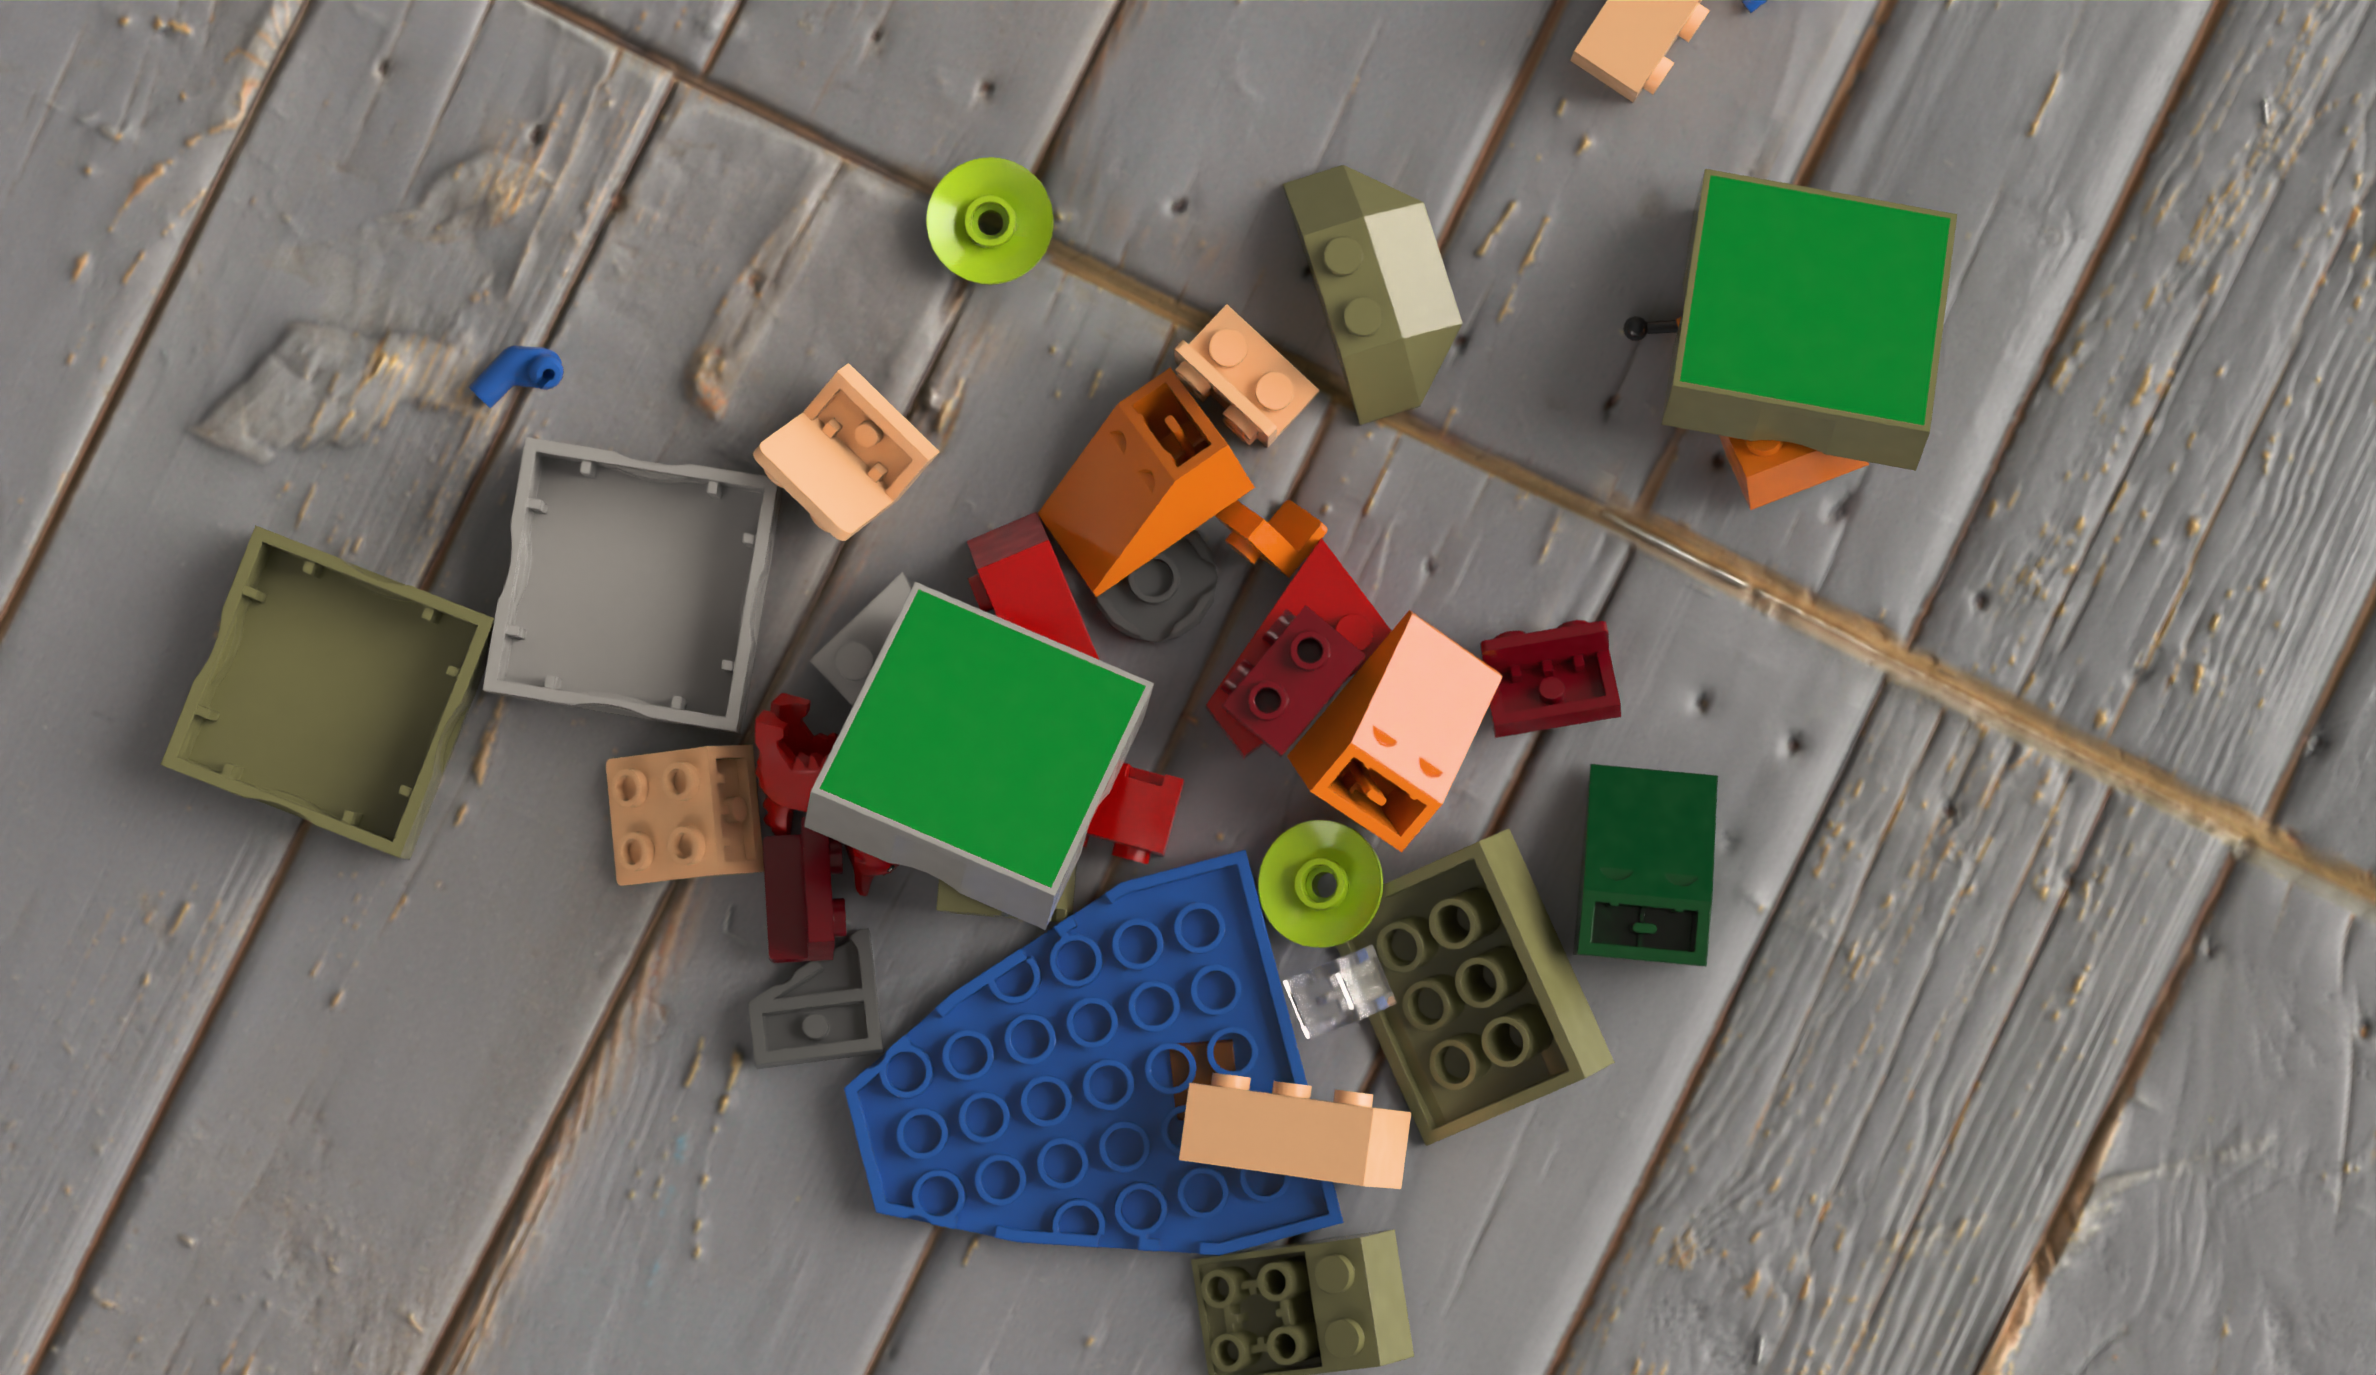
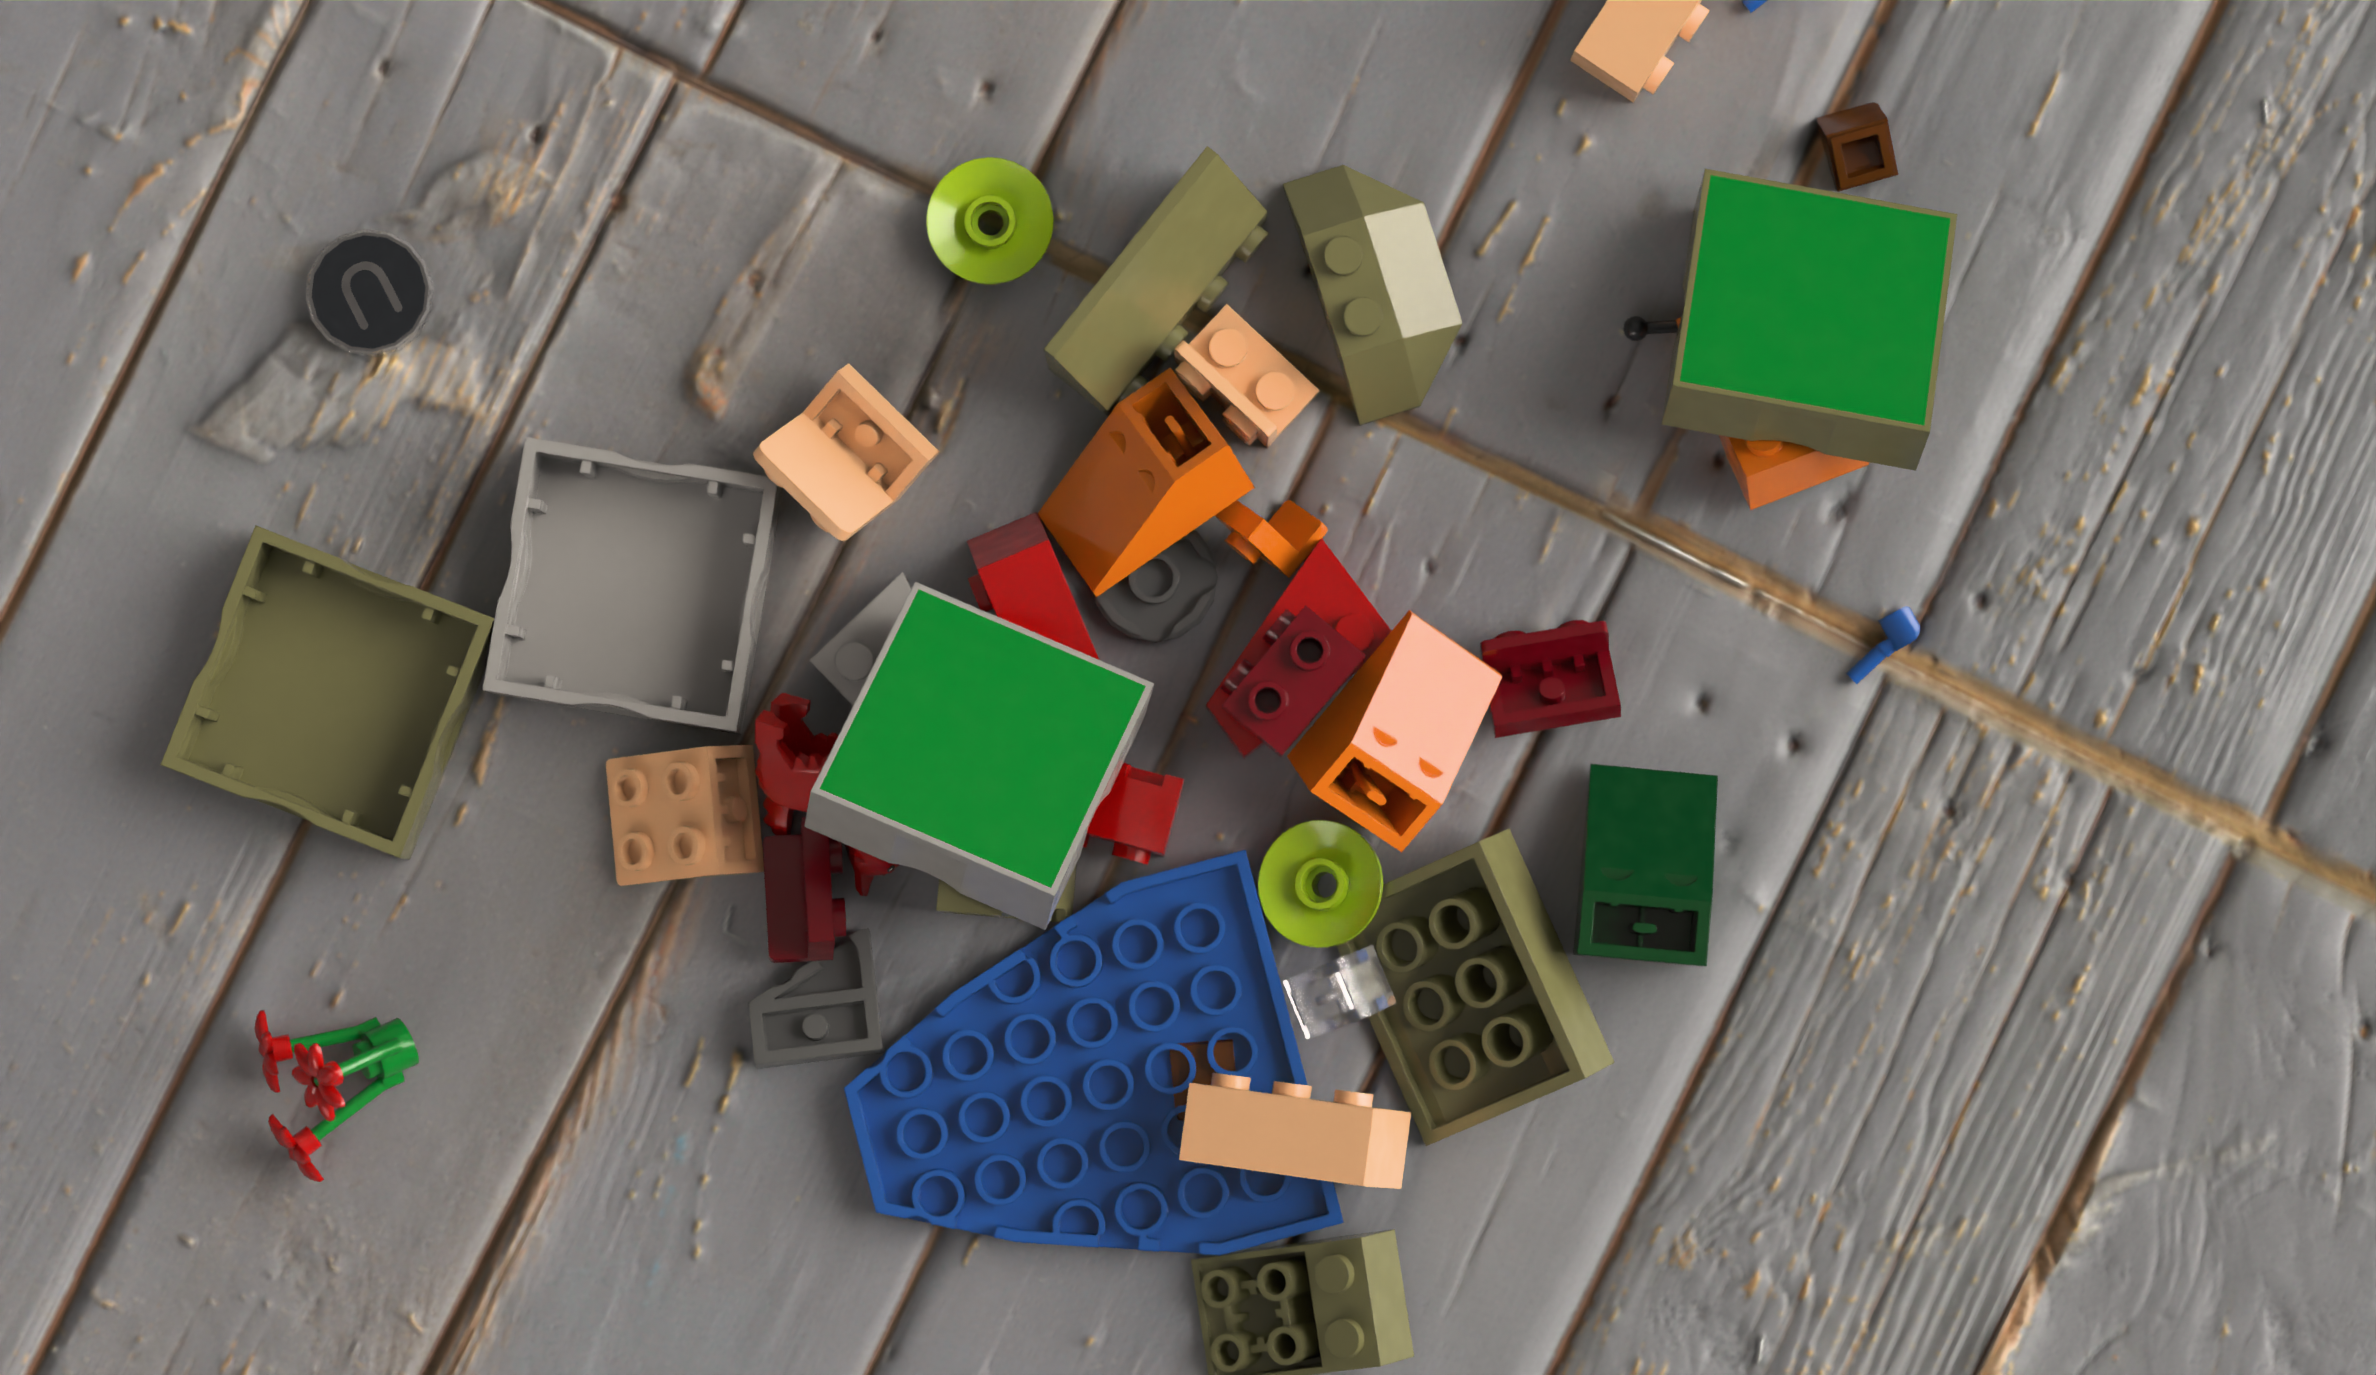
blue arm [468,346,564,408] -> none
none -> plant [254,1010,419,1182]
none -> black tile [305,229,435,357]
none -> olive slope [1044,146,1269,416]
none -> reddish brown slope [1817,102,1898,192]
none -> blue hand [1846,606,1920,684]

